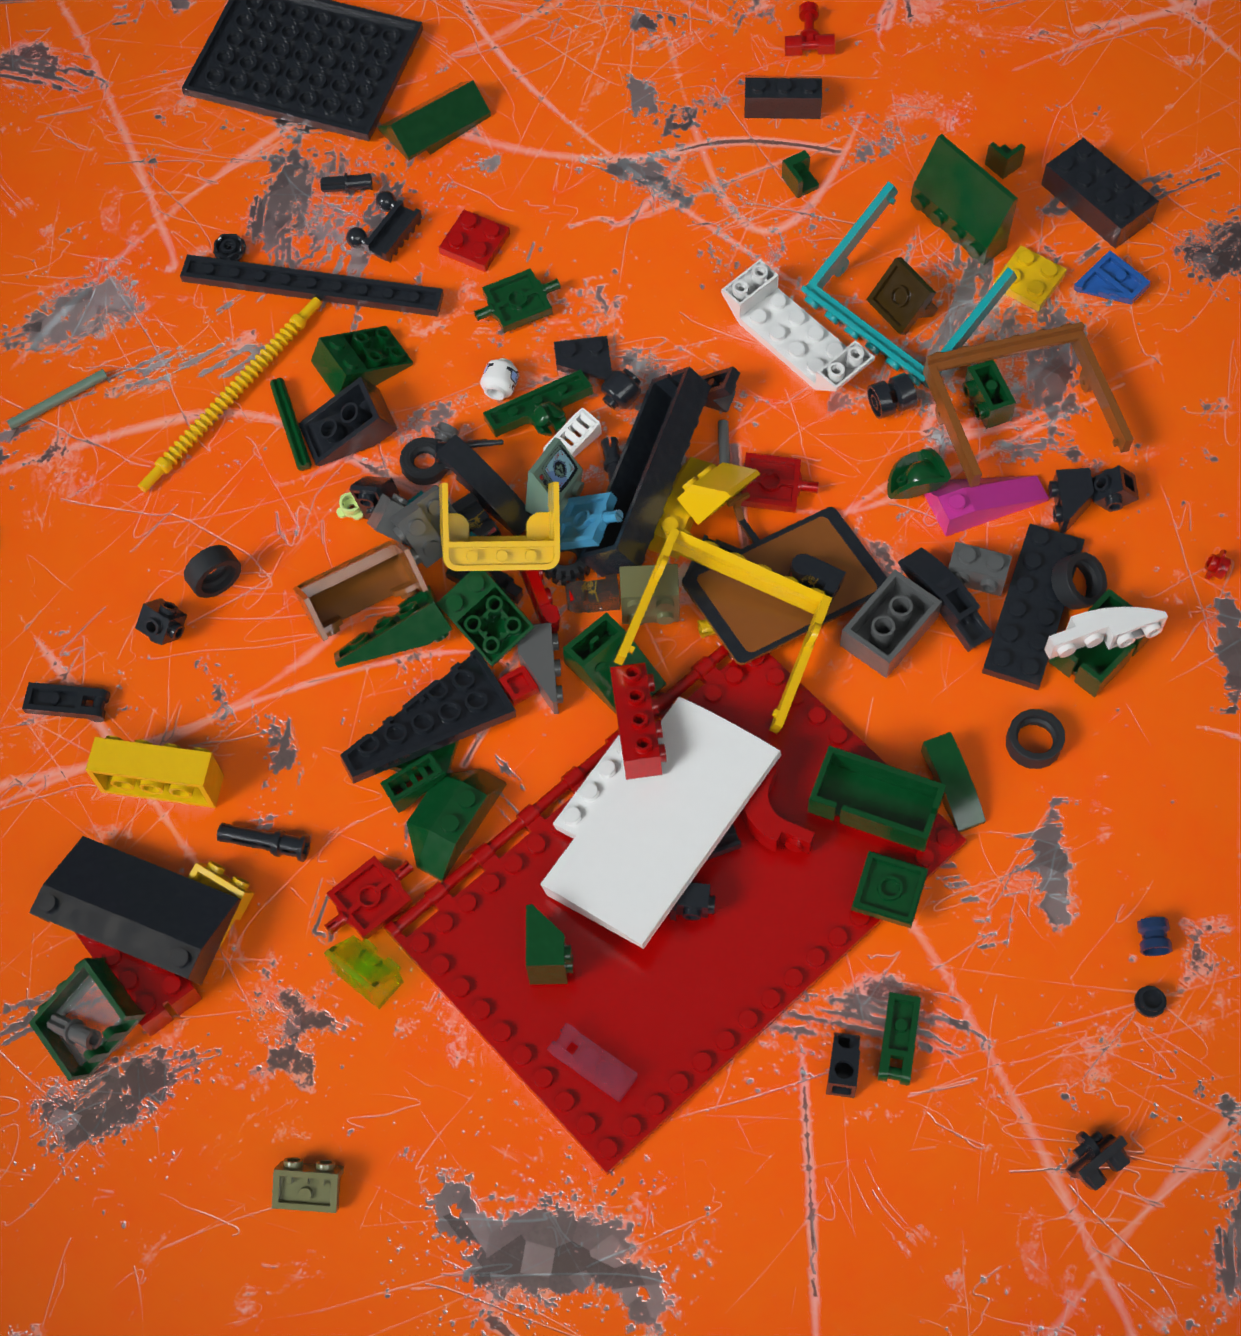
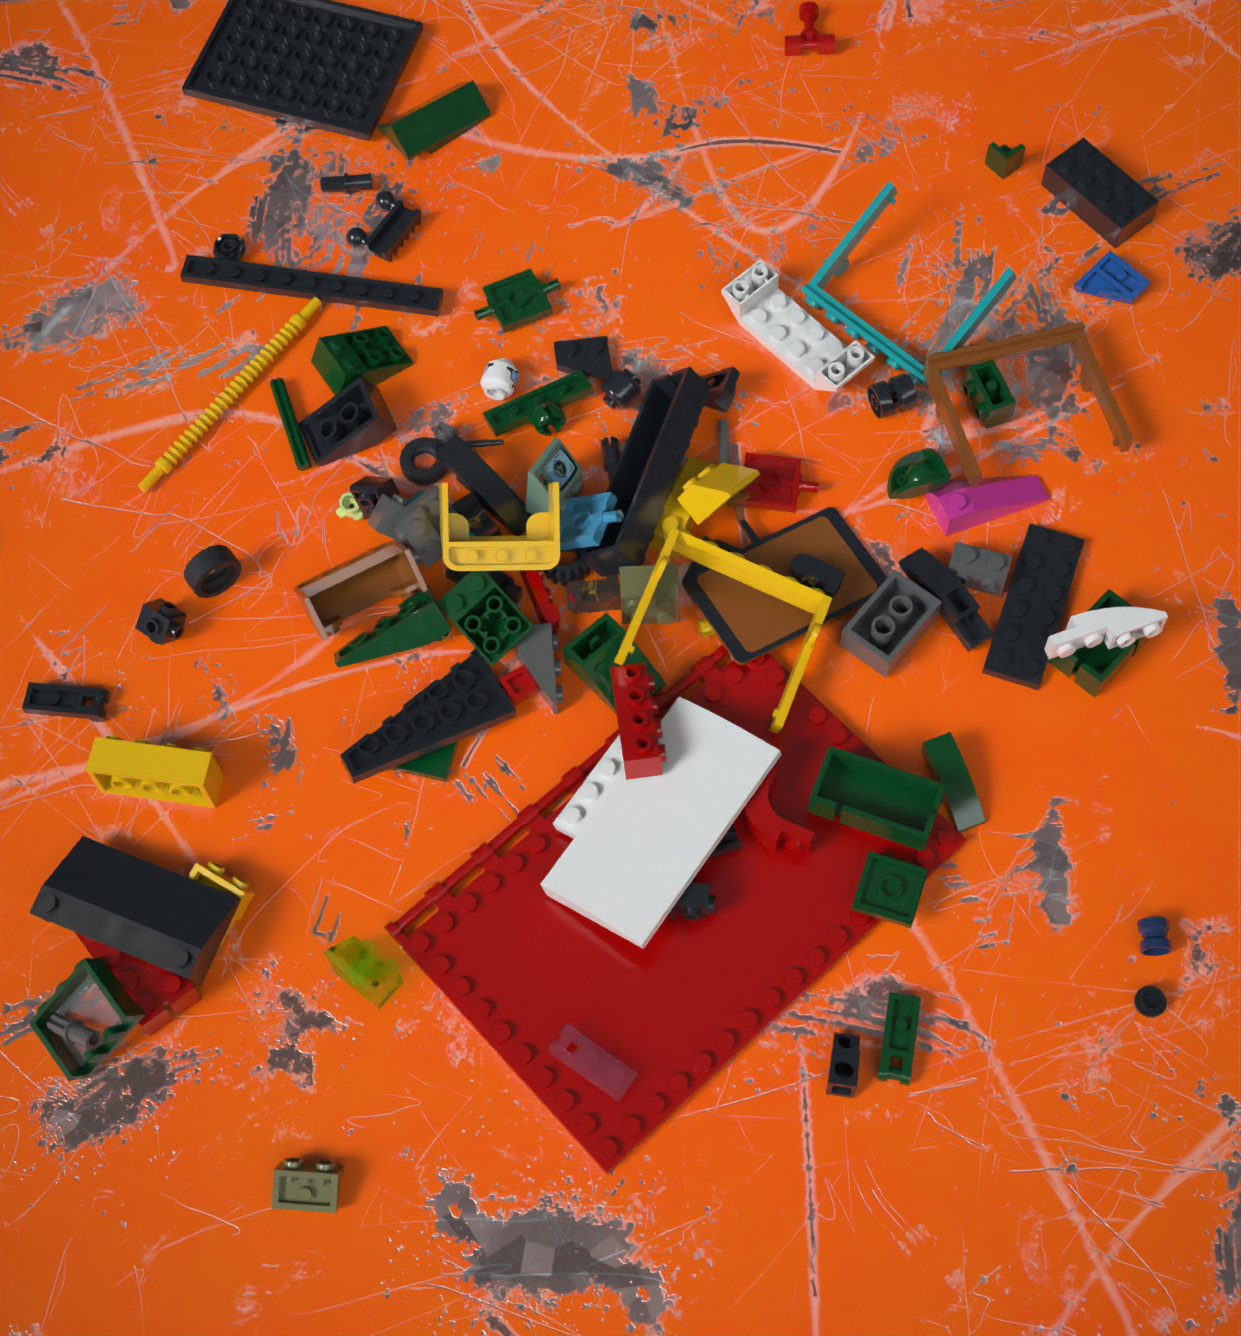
sand green bar [6,369,108,430] -> none
black pin [217,822,311,862] -> none
red plate [324,855,414,941] -> none
dark green slope [380,752,446,813] -> none
dark green wedge [406,769,507,882] -> none
red plate [439,209,510,272] -> none
dark green slope [526,904,574,985] -> none
white slope [543,408,602,457] -> none
slope [744,75,822,119] -> none
dark green panel [782,150,819,198] -> none
dark brown bracket [866,257,938,335] -> none
dark green slope [910,134,1018,265] -> none
yellow plate [993,245,1067,312] -> none
black tyre [1006,709,1065,769] -> none
black slope [1048,468,1094,533] -> none
black tyre [1051,552,1108,610] -> none
black hips [1065,1131,1130,1191] -> none
black brick [1092,465,1139,512] -> none
red plate [1205,549,1231,580] -> none

